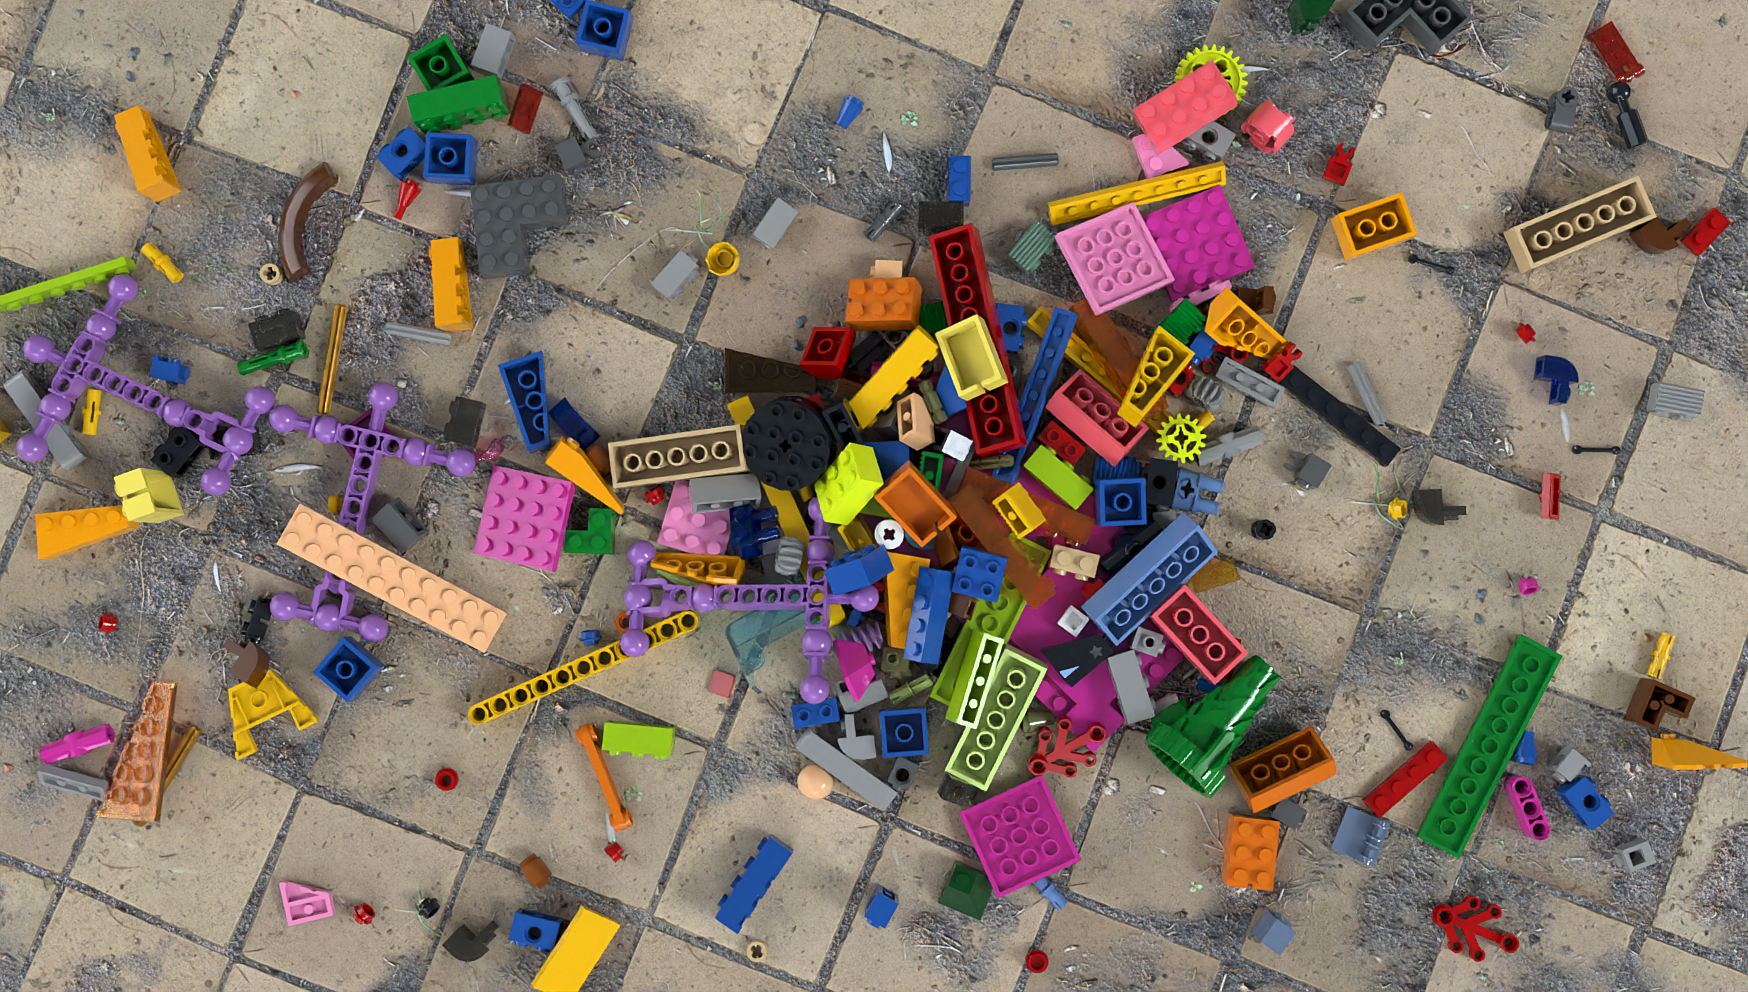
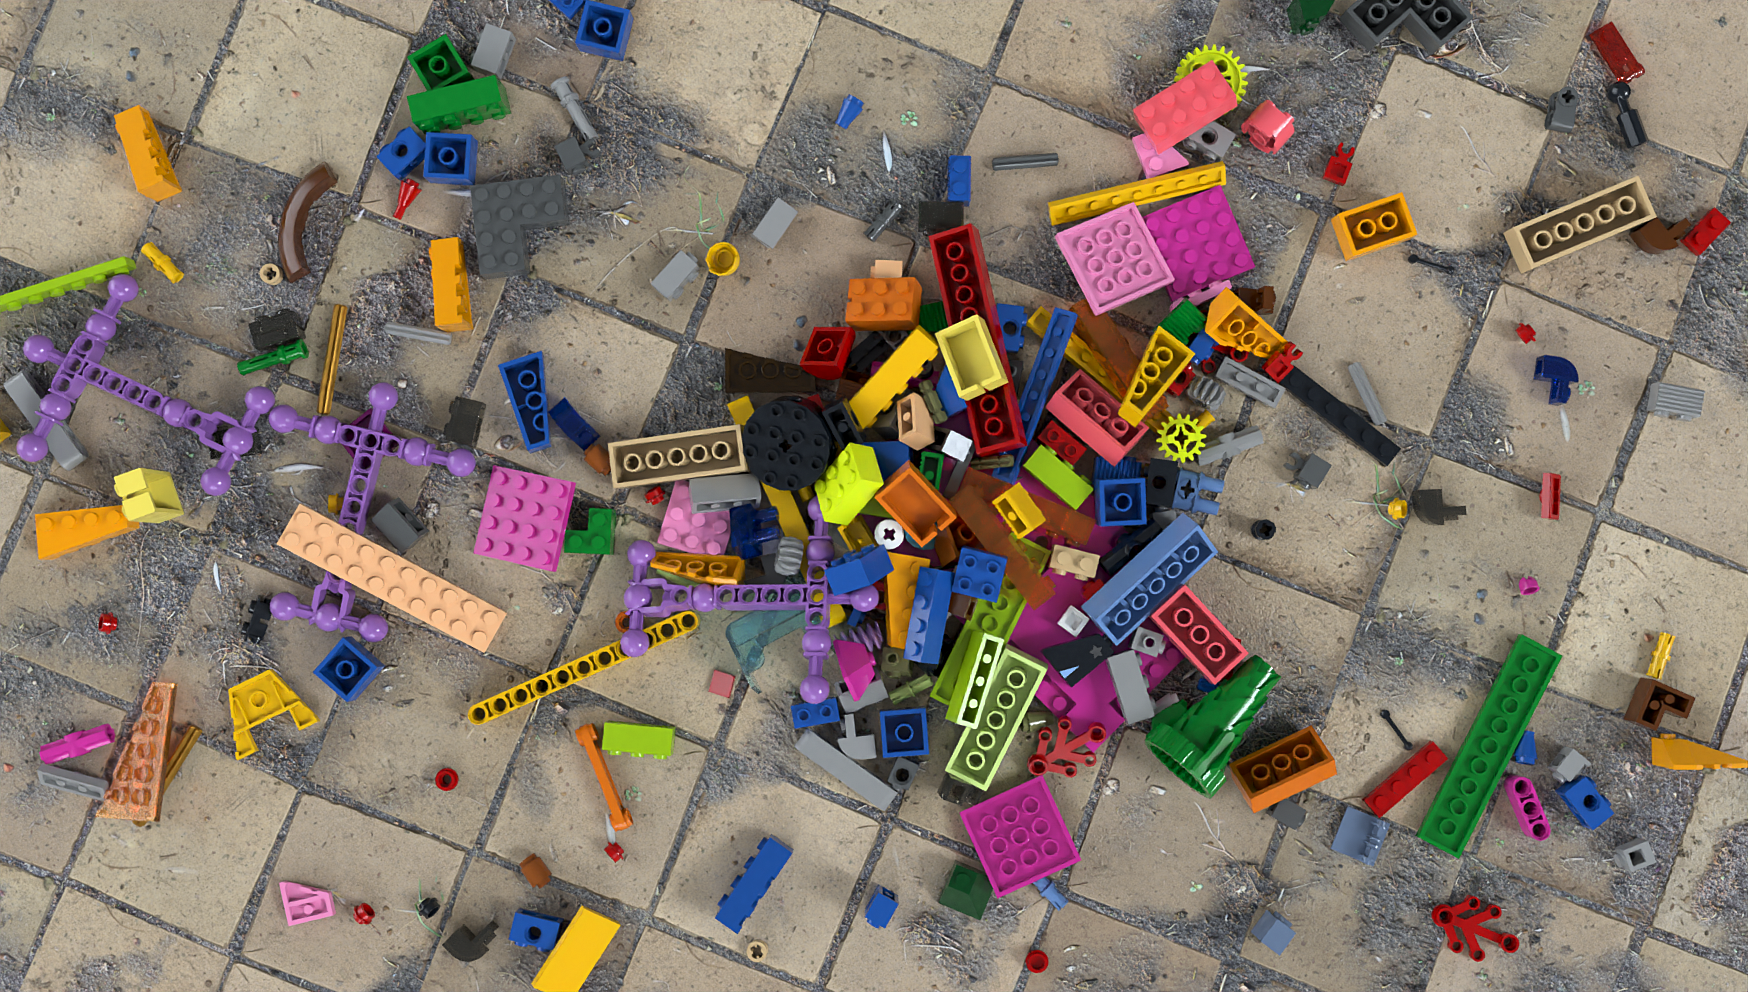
yellow pin [81,389,102,435] -> none
blue brick [149,355,190,385] -> none
black brick [150,427,207,478] -> none
reddish brown brick [223,639,269,689] -> none
clear pink arm [474,438,504,463] -> none
clear red plate [507,83,543,135] -> none
light orange wedge [545,436,624,515] -> none
blue plate [579,630,602,646] -> none
light nougat hair [797,764,834,800] -> none
sand green brick [1006,220,1056,274] -> none
clear yellow plate [1191,558,1240,593] -> none
orange piece [1221,812,1280,891] -> none
black hinge [1572,445,1621,455] -> none

